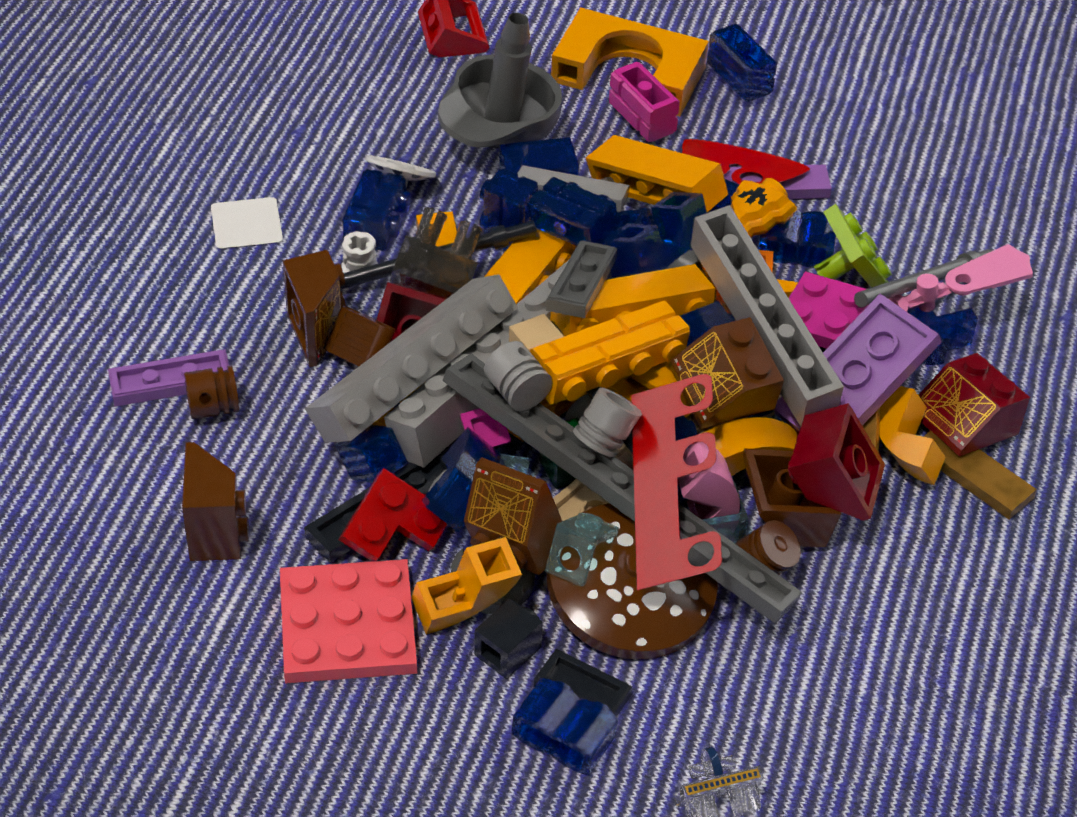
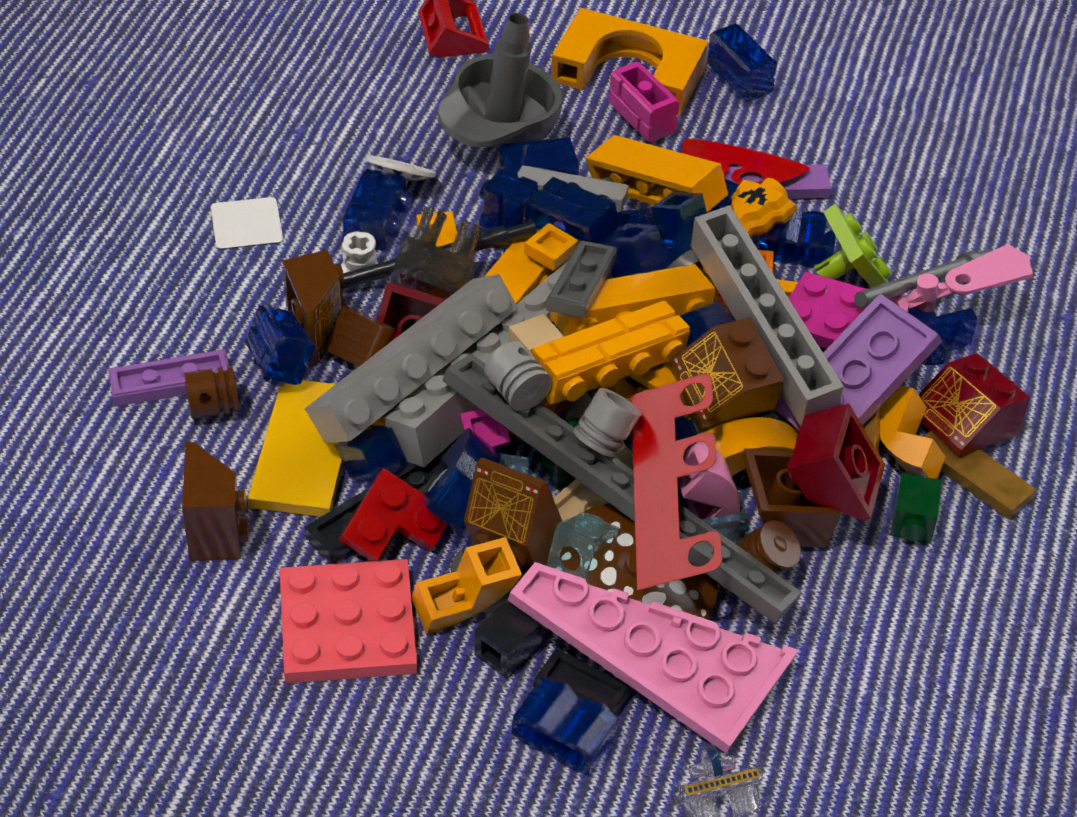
none -> clear blue brick [245,304,315,387]
none -> yellow tile [248,378,349,517]
none -> bright pink wing [508,562,799,753]
none -> light orange plate [524,223,578,271]
none -> dark green brick [890,473,943,544]

